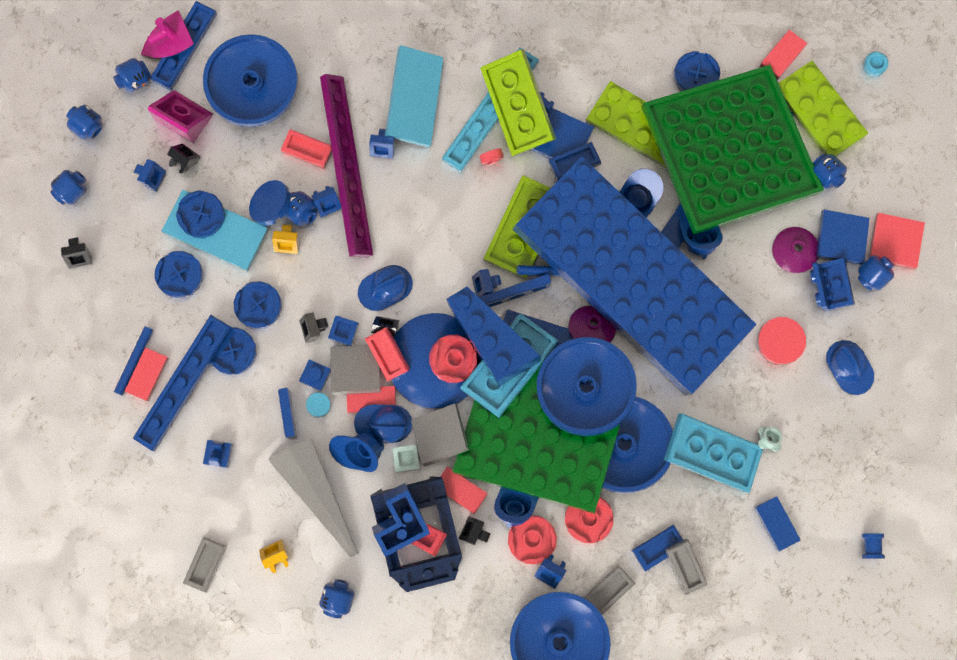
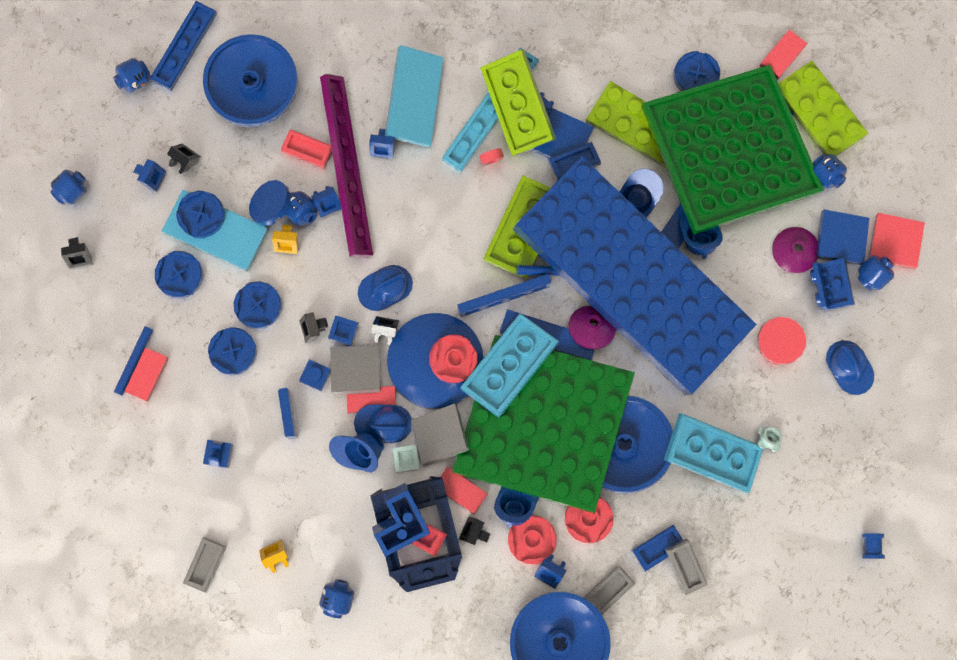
blue head [66,105,103,140] -> none
blue tile [132,315,232,452] -> none
dark pink shield [141,10,194,58] -> none
dark pink slope [147,90,213,144] -> none
light grey wedge [269,438,358,557] -> none
medium azure tile [306,392,331,417] -> none
coral tile [365,327,410,381] -> none
blue wedge [446,287,541,386] -> none
blue tile [472,269,502,297] -> none
blue dish [537,337,637,436] -> none
blue tile [754,496,801,552] -> none
medium azure tile [863,52,888,76] -> none

